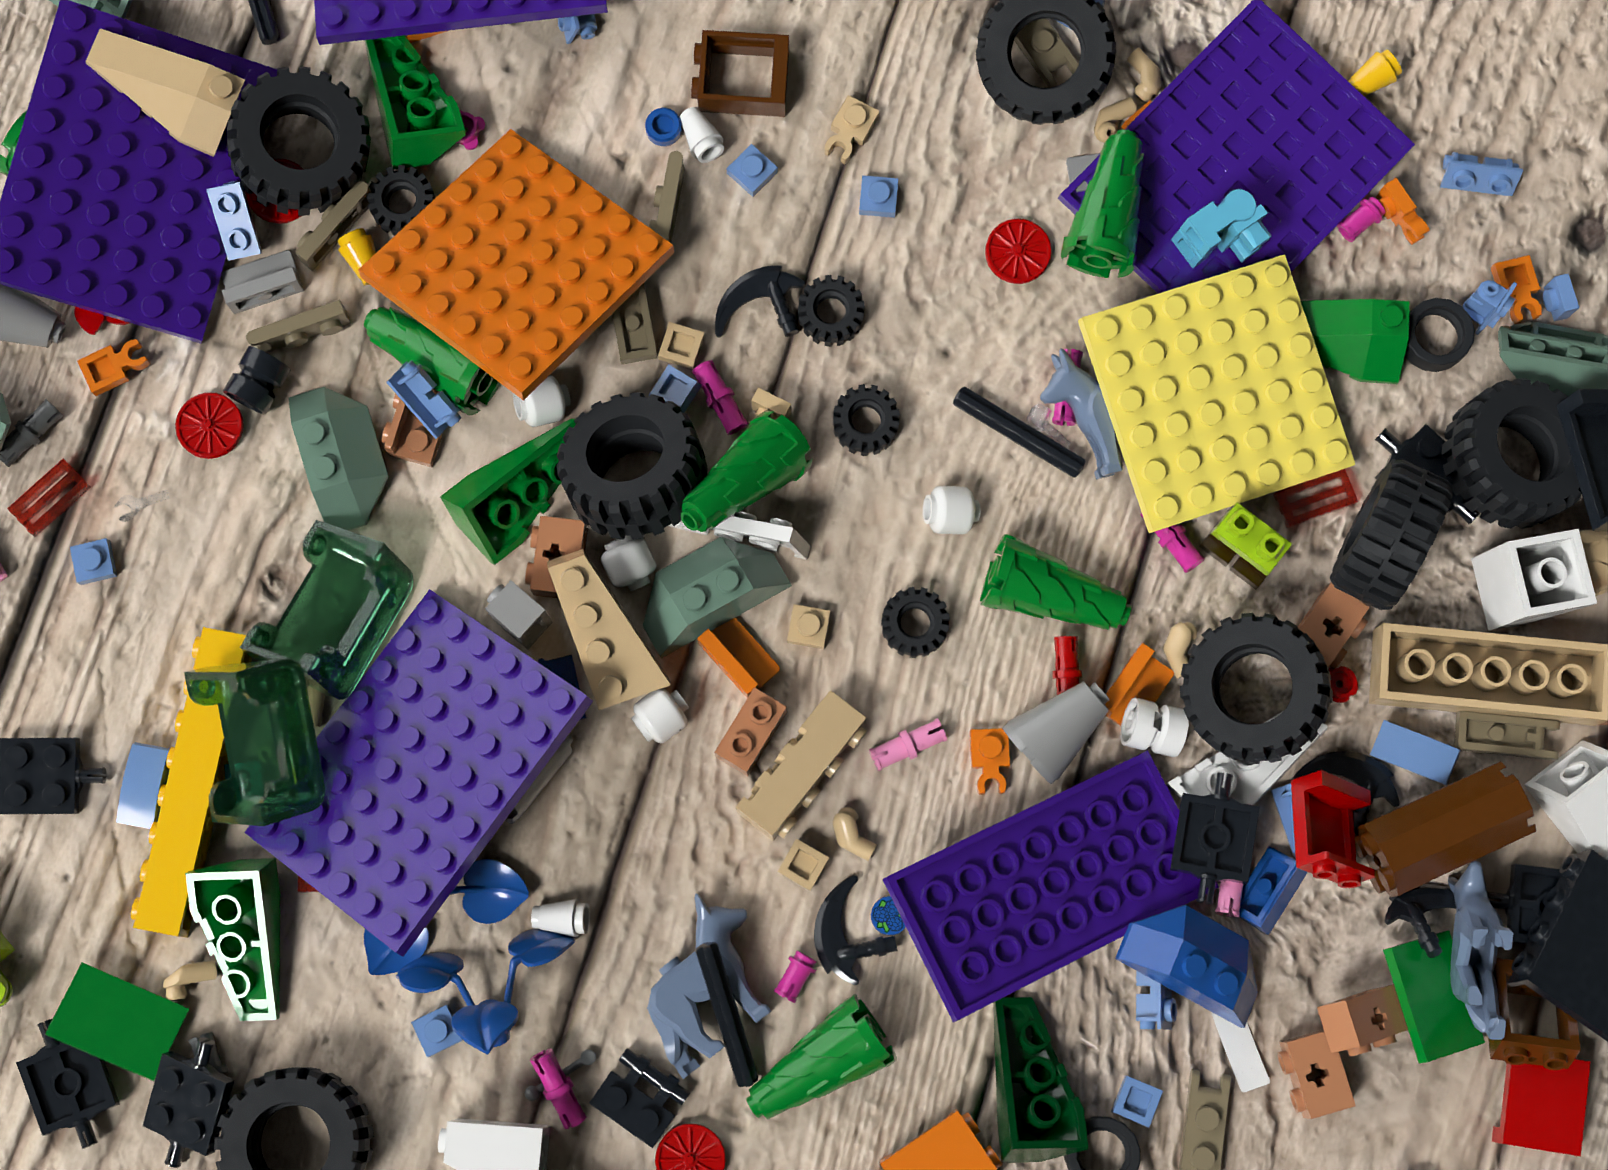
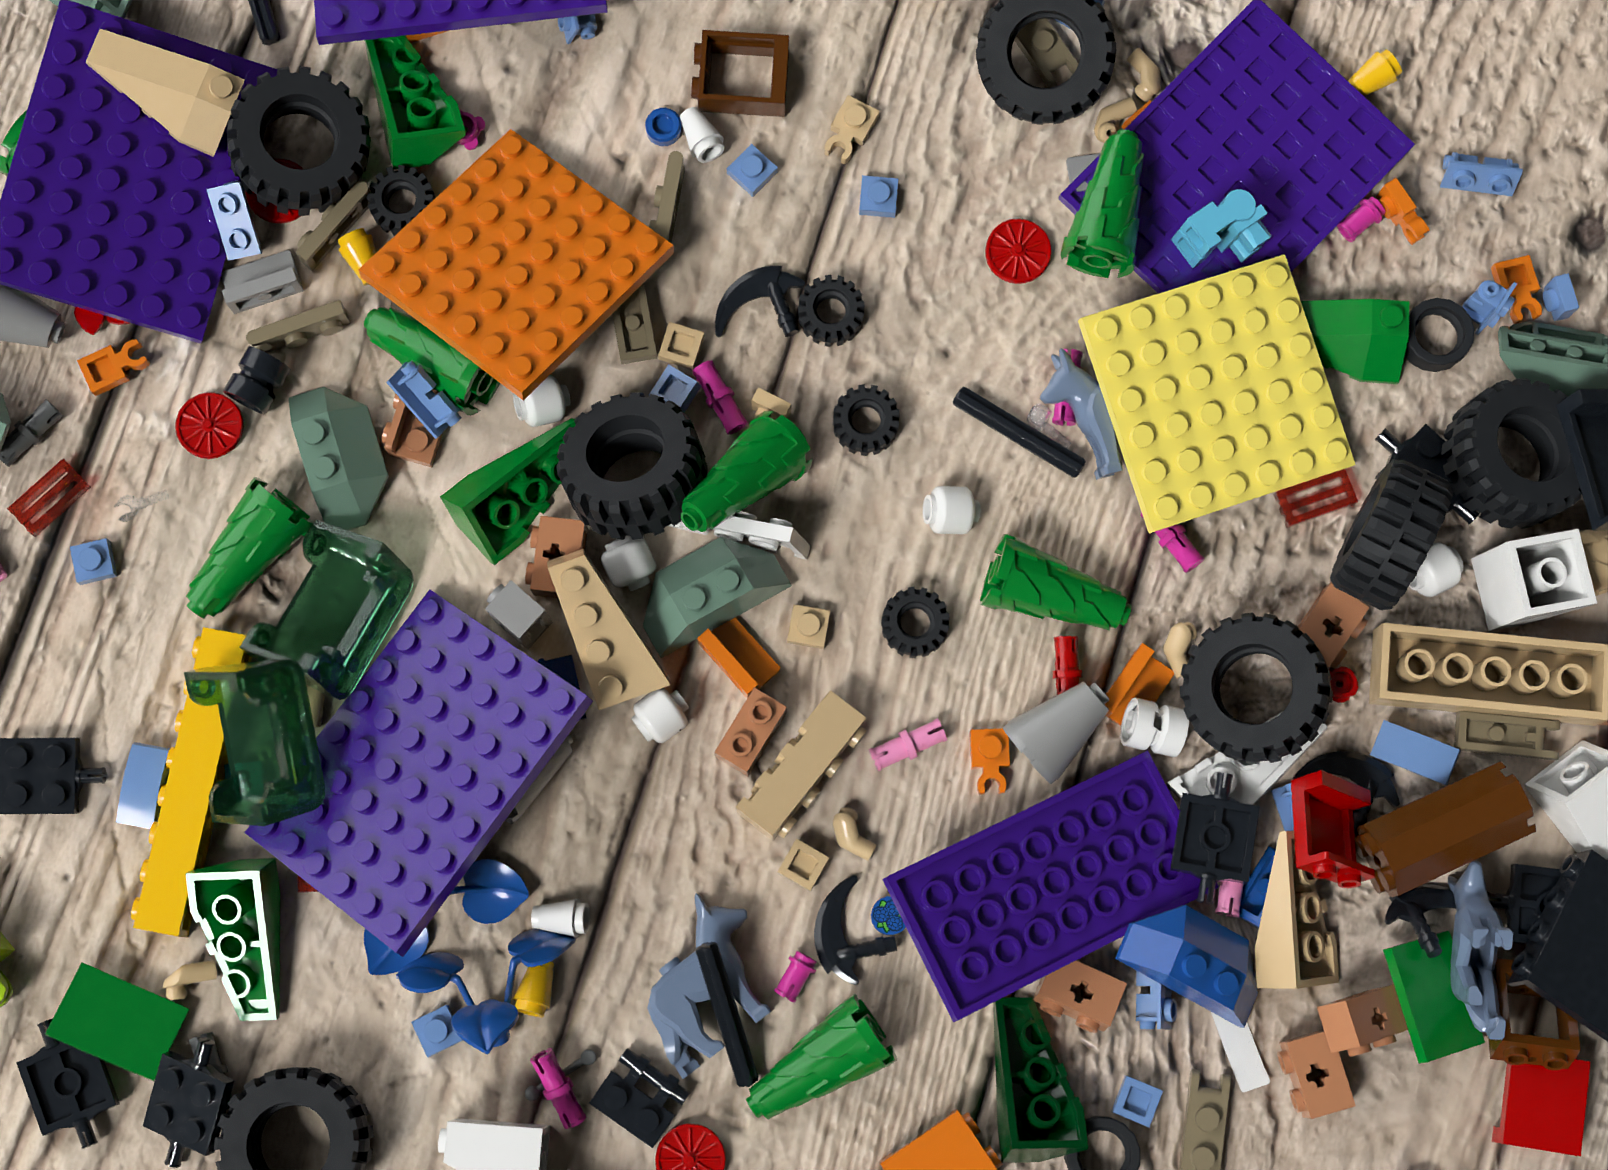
lime hips [1199,502,1292,590] -> none
none -> green cone [186,477,315,619]
none -> yellow cone [513,961,554,1018]
none -> nougat brick [1032,960,1127,1033]
none -> tan wedge [1254,831,1339,989]
none -> white head [1409,542,1463,597]

